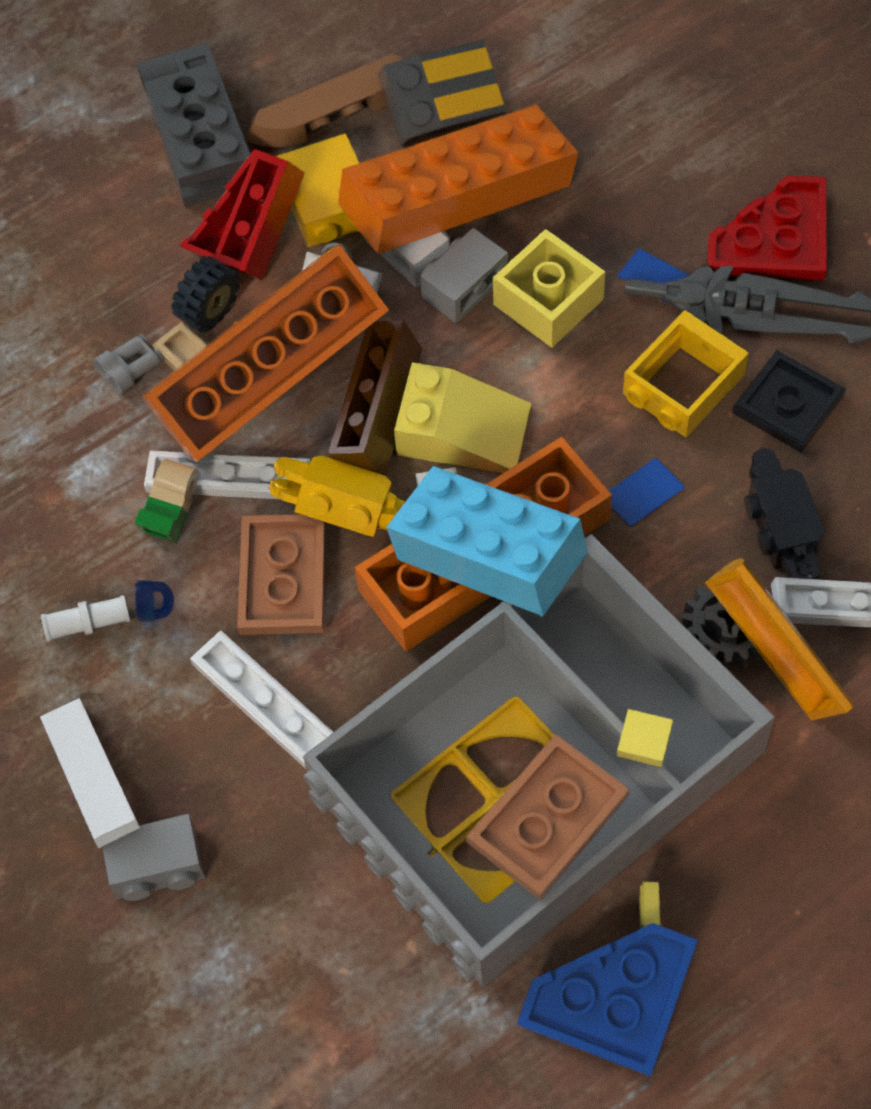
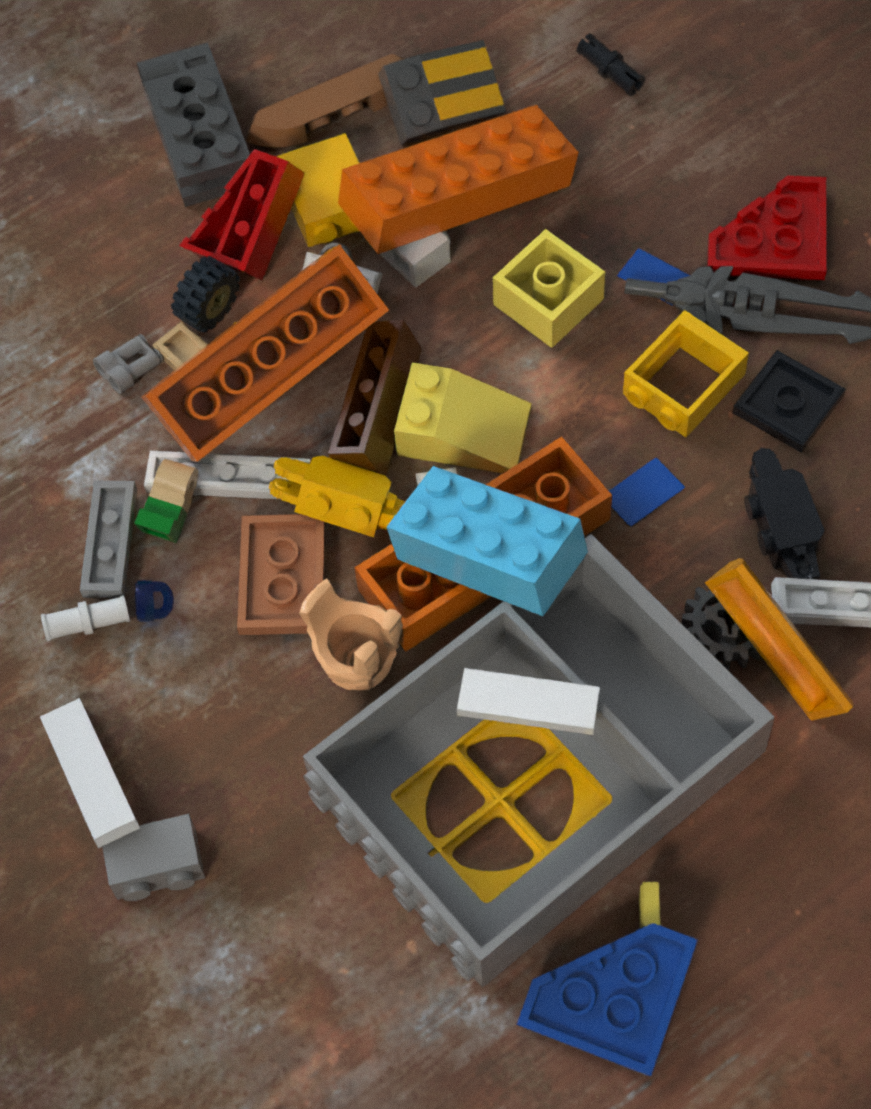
white tile [190,630,333,769] -> none
light grey brick [420,228,508,323] -> none
nougat plate [466,734,630,901] -> none
light yellow tile [617,709,673,767] -> none
none -> light grey plate [80,481,137,598]
none -> light nougat hair [299,578,403,690]
none -> white tile [457,668,600,735]
none -> black pin [576,33,645,96]

